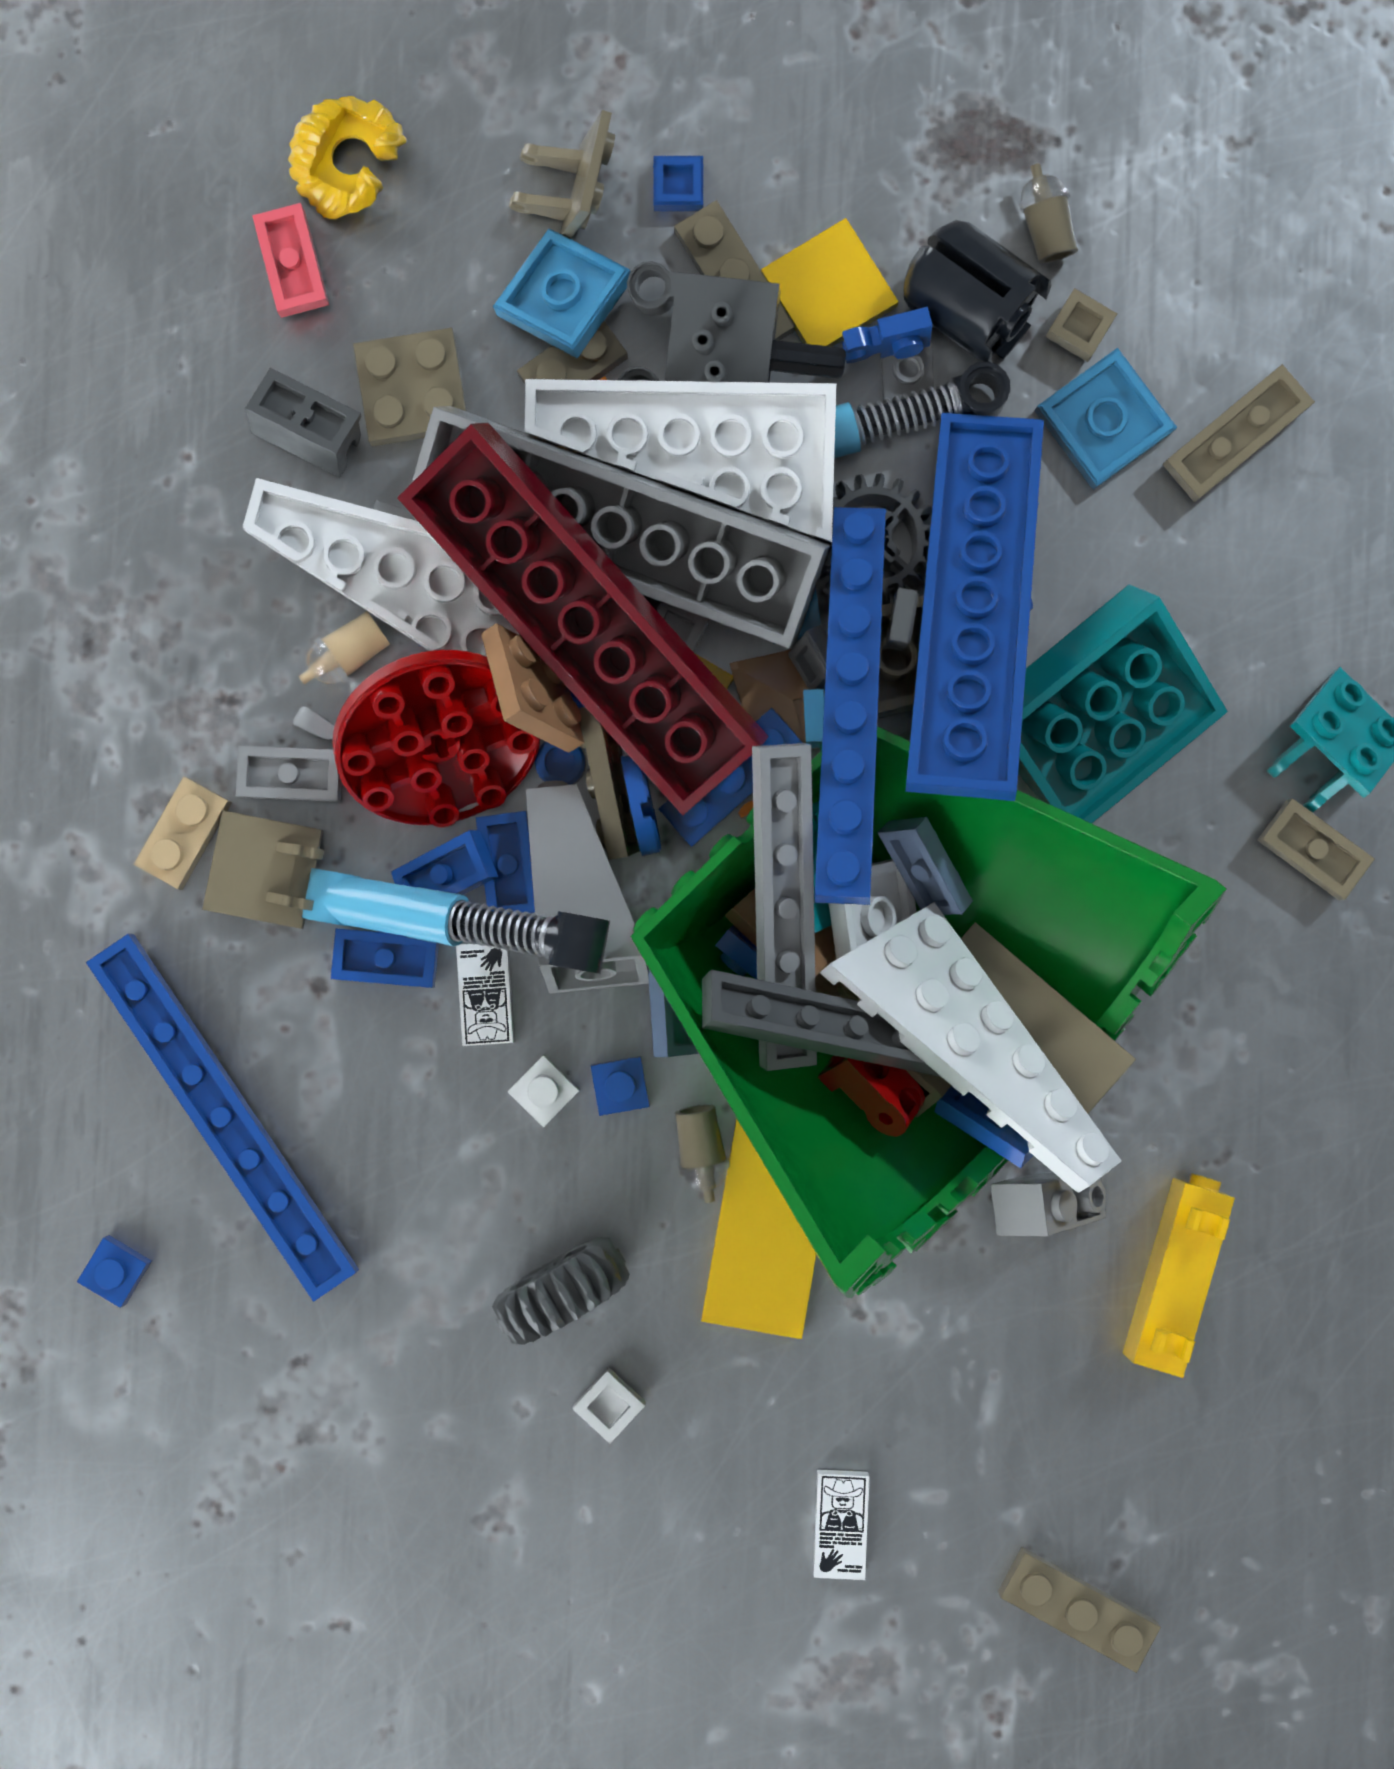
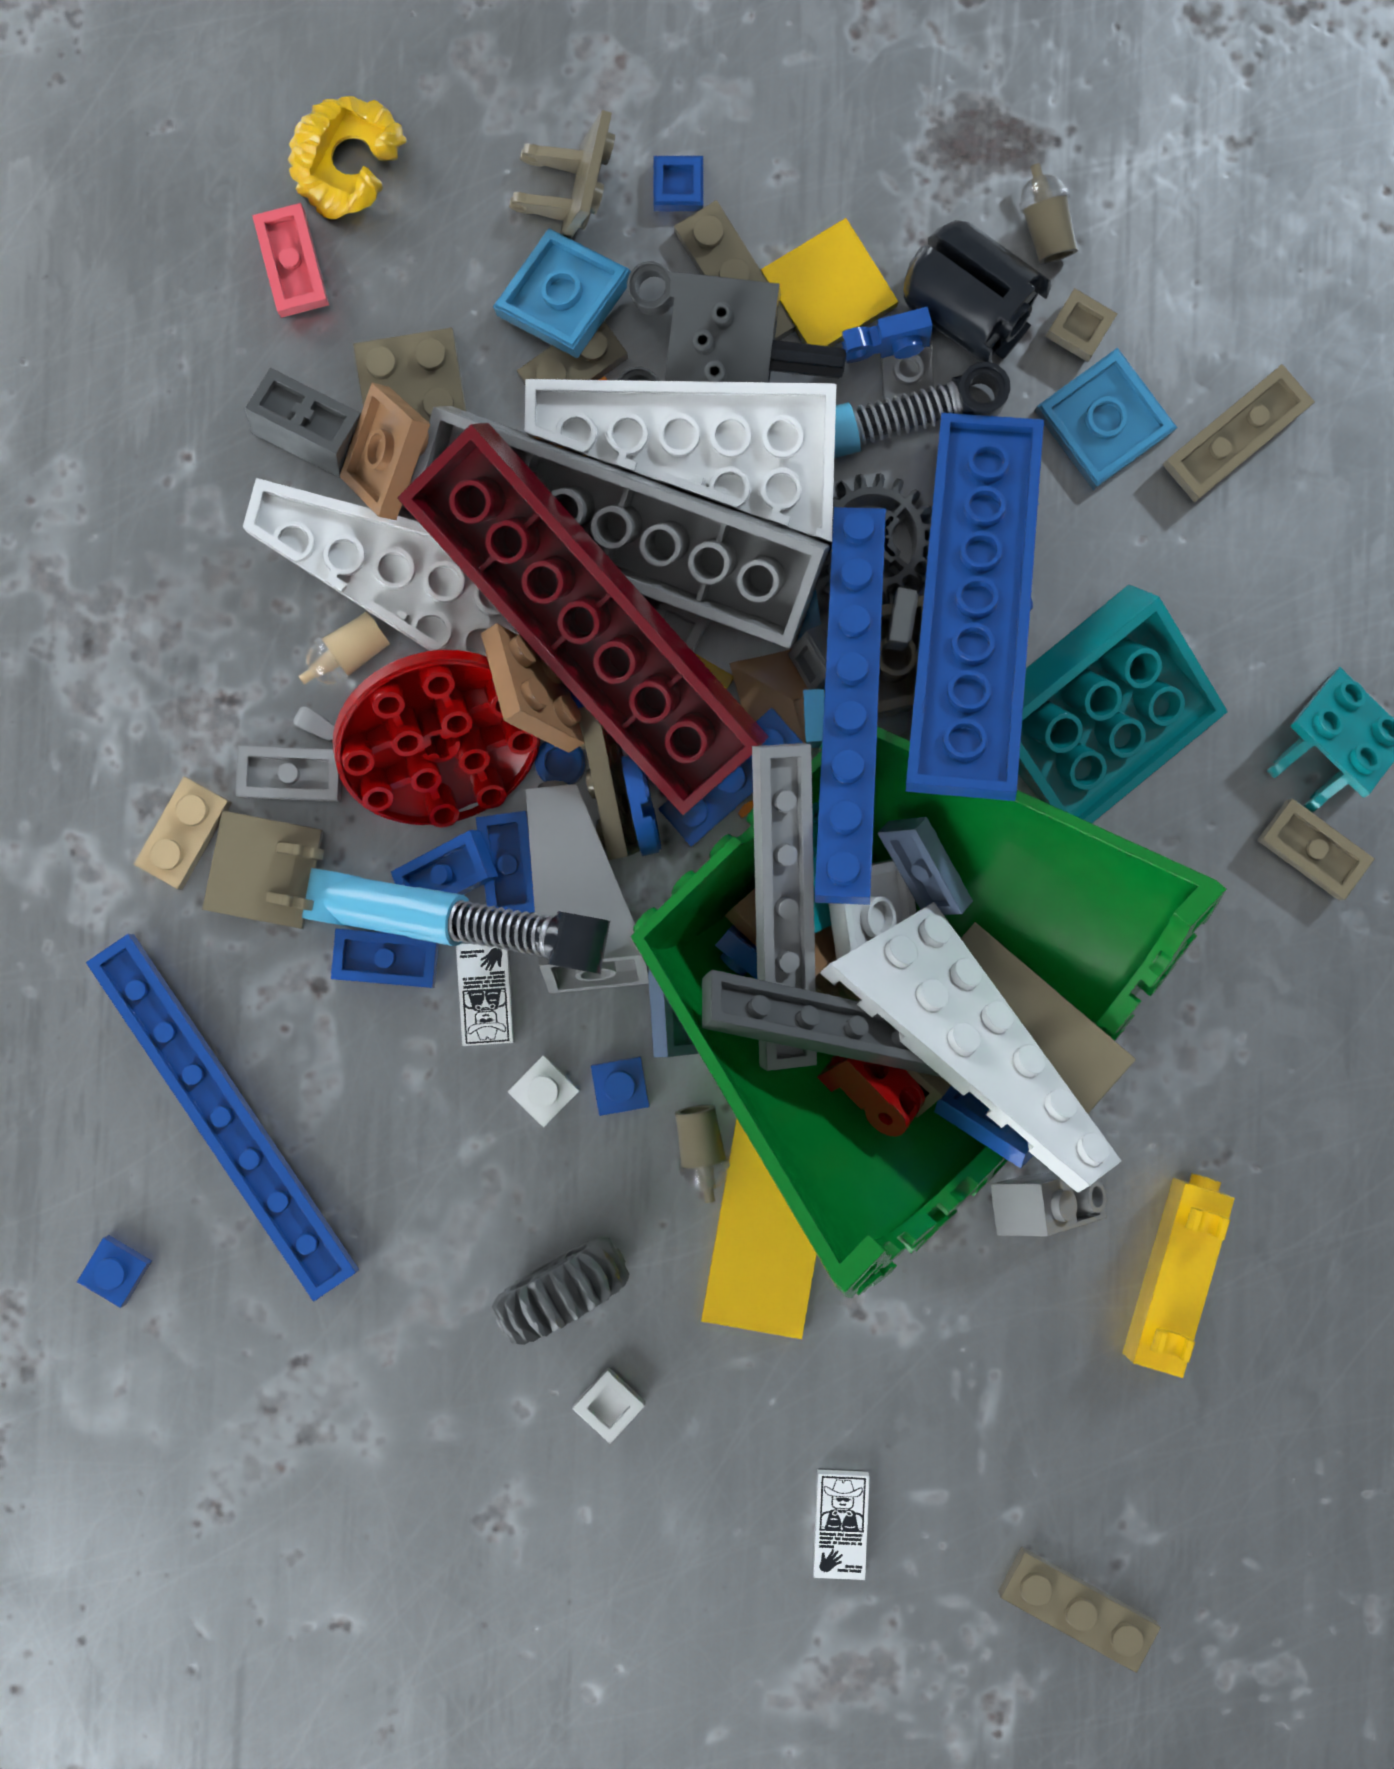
none -> medium nougat plate [340,382,431,520]

